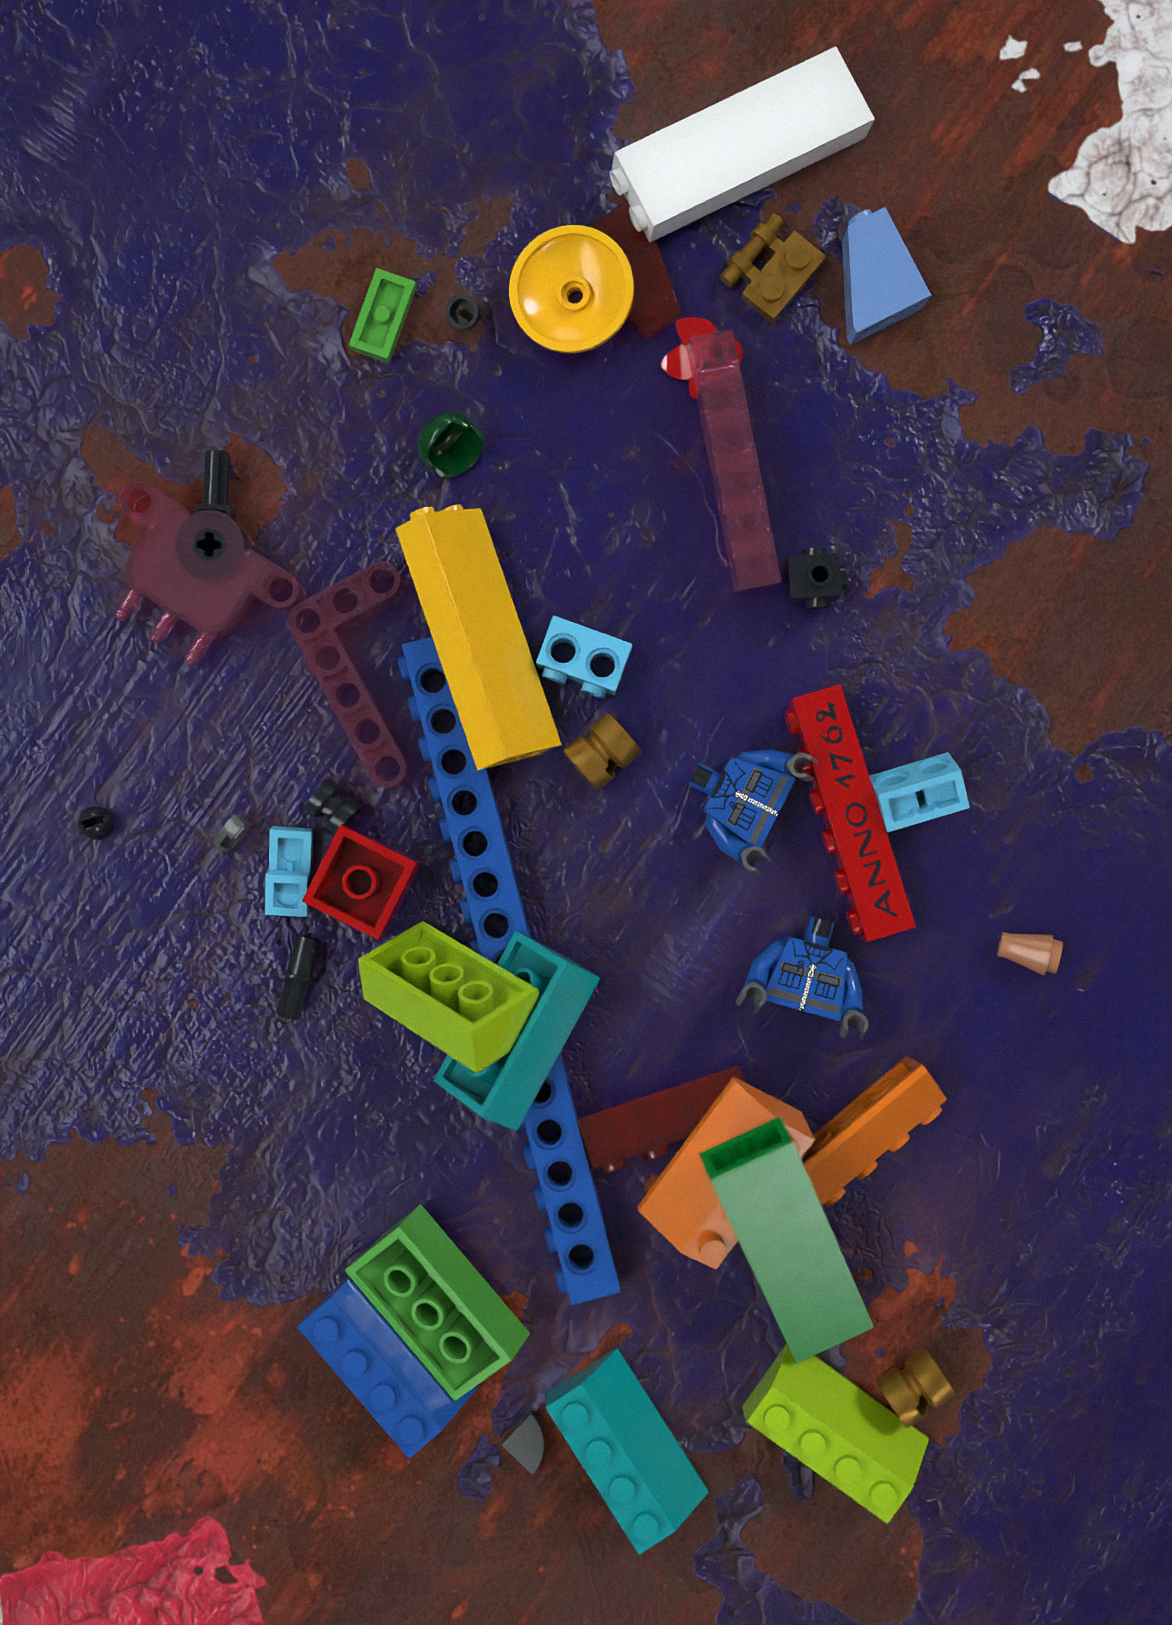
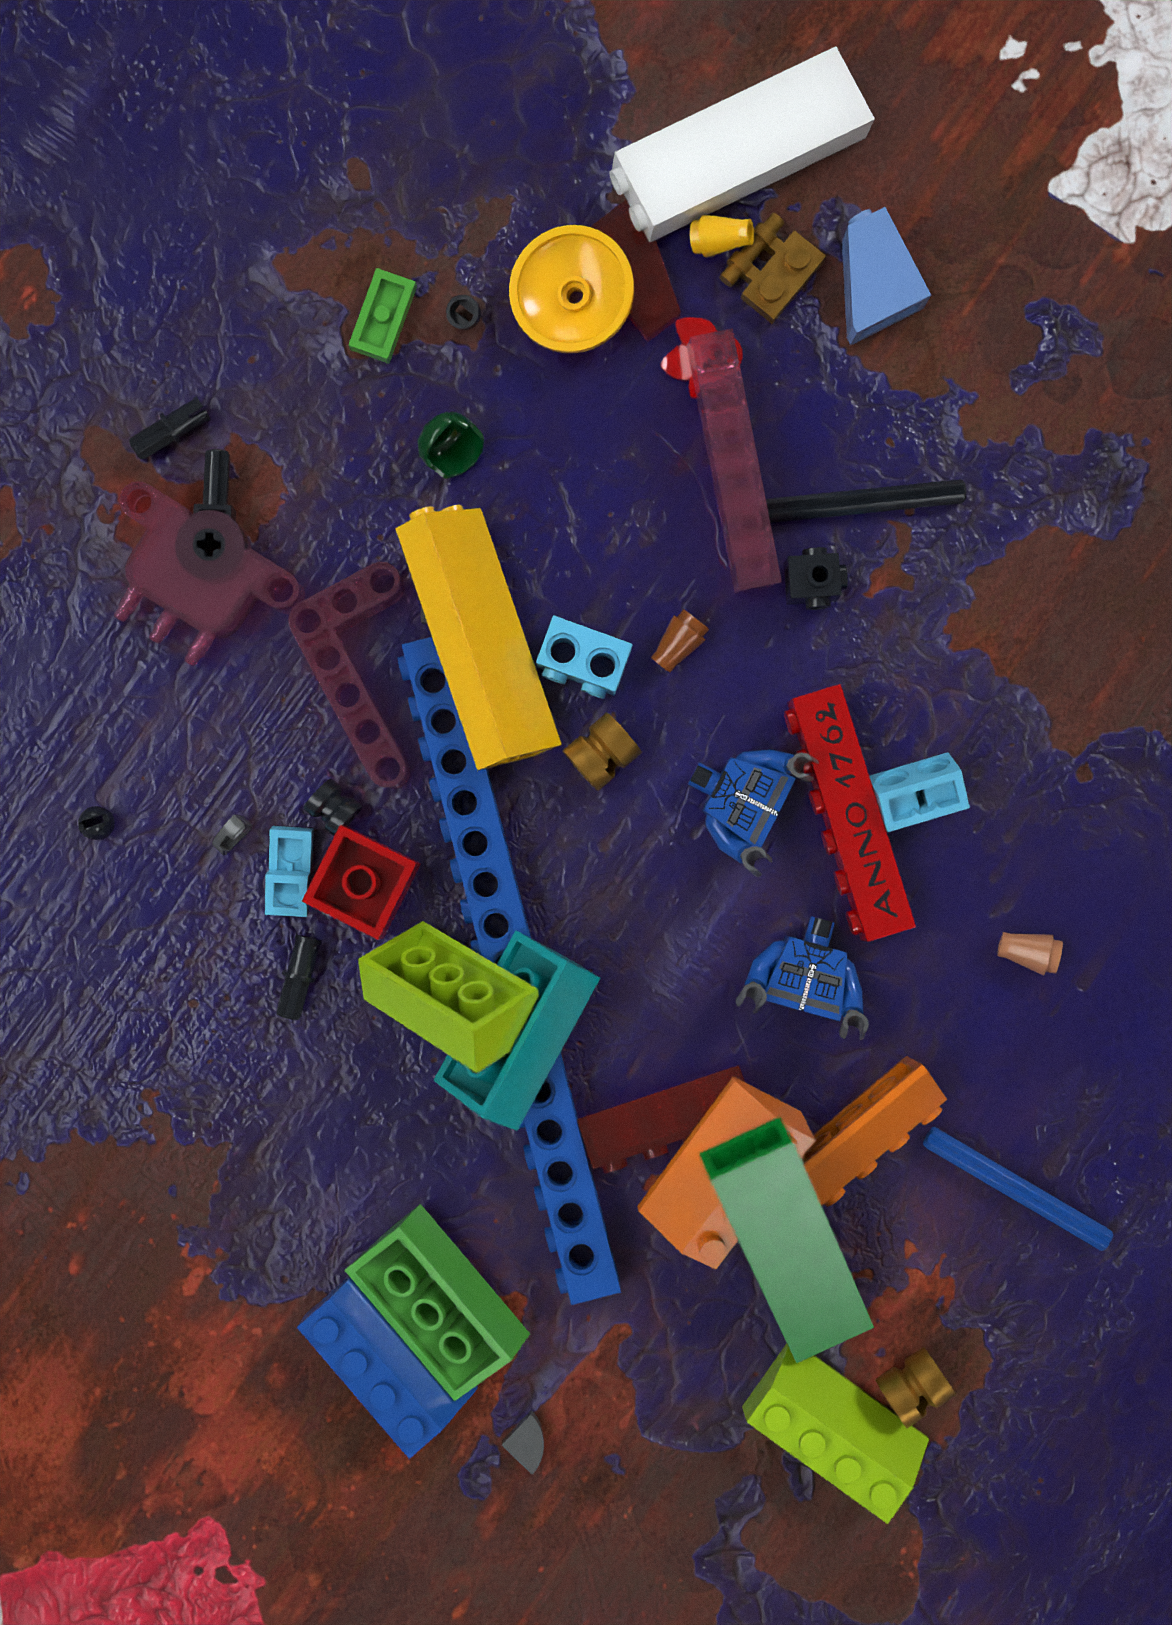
teal slope [545,1347,709,1555] -> none
none -> black axle [129,396,211,459]
none -> dark orange cone [651,609,709,673]
none -> yellow cone [690,214,754,258]
none -> black axle [760,479,967,523]
none -> blue axle [923,1127,1113,1251]

